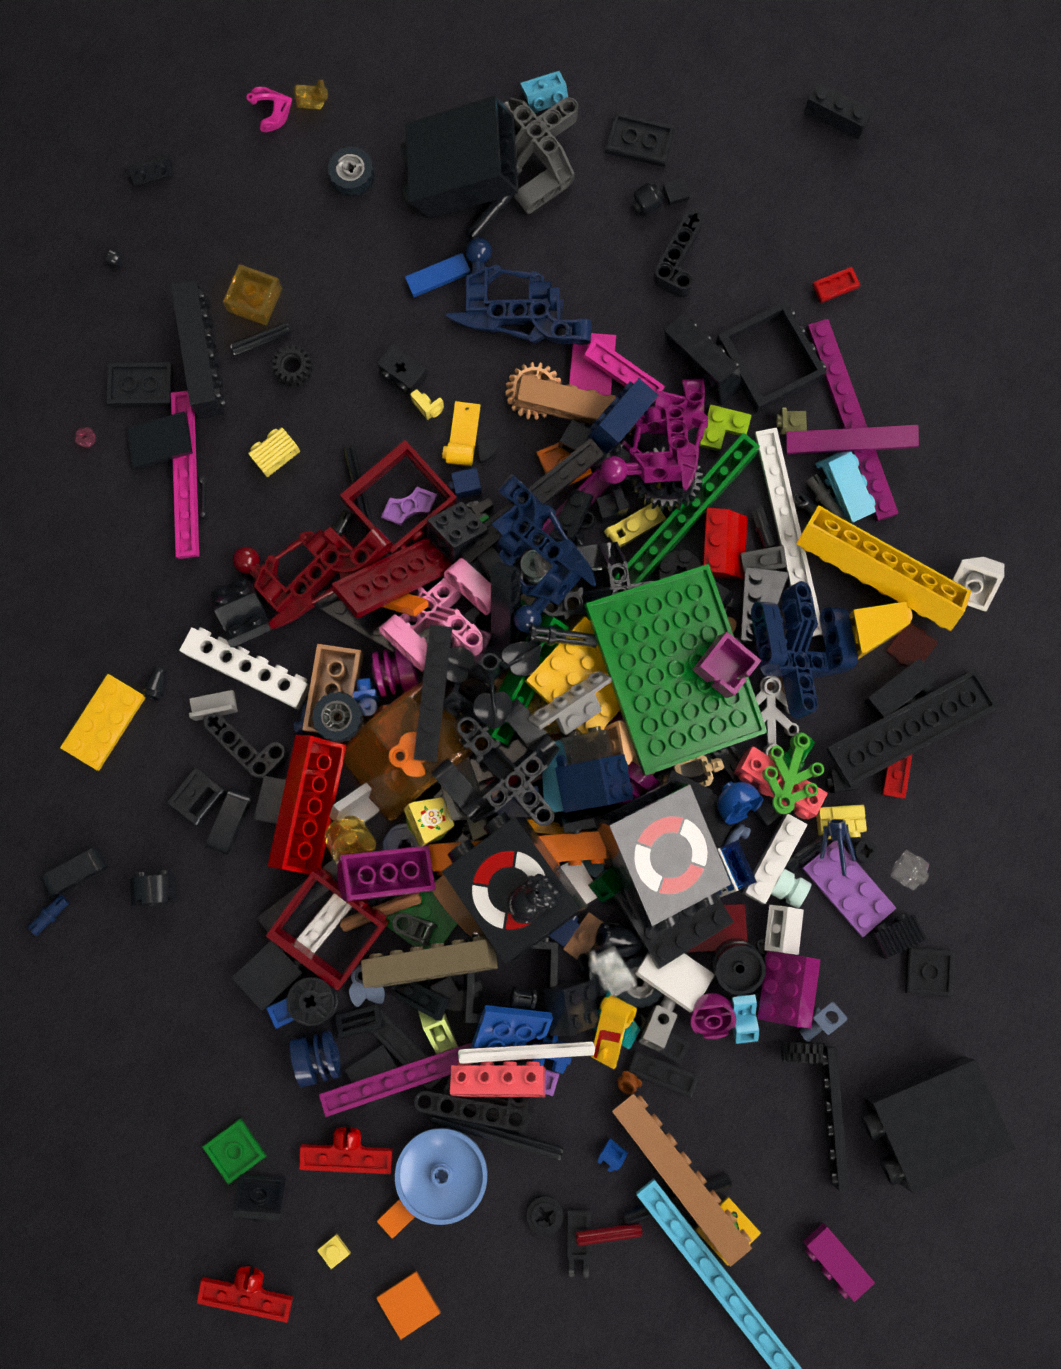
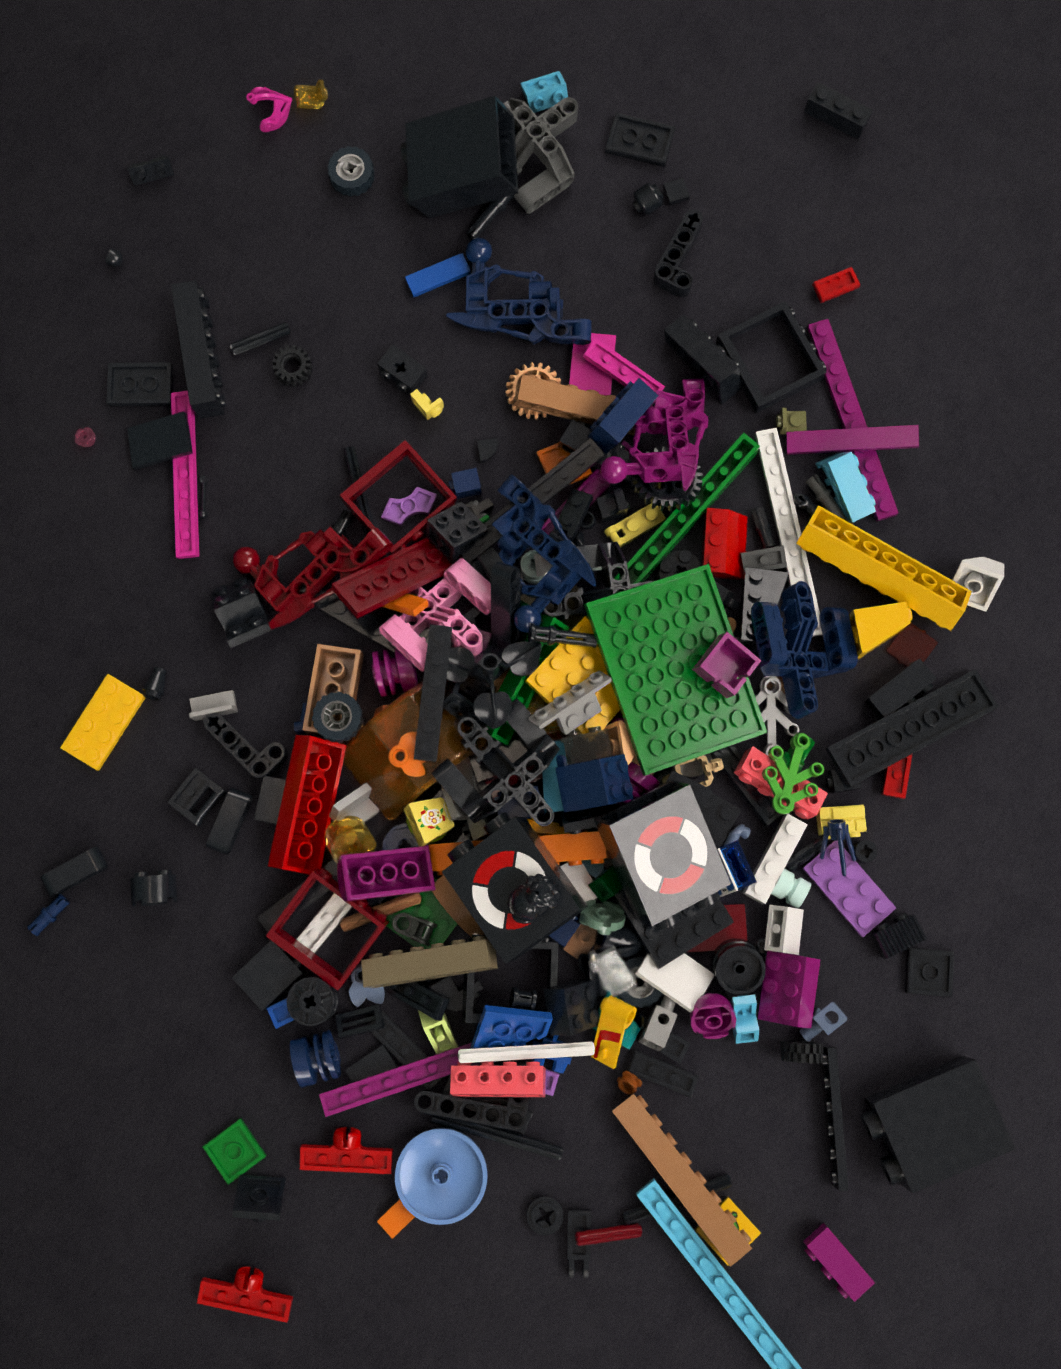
white brick [179,627,310,710] -> none
clear yellow brick [223,264,283,326] -> none
light yellow brick [248,427,300,477] -> none
light yellow plate [317,1234,351,1269] -> none
blue hips [353,678,380,716] -> none
orange tile [376,1271,441,1340] -> none
yellow door [442,401,481,467] -> none
blue tile [597,1139,628,1172] -> none
lime plate [699,404,752,452] -> none
blue cylinder [717,782,763,825] -> none
clear brick [891,850,930,890] -> none
none -> sand green plate [579,900,626,935]

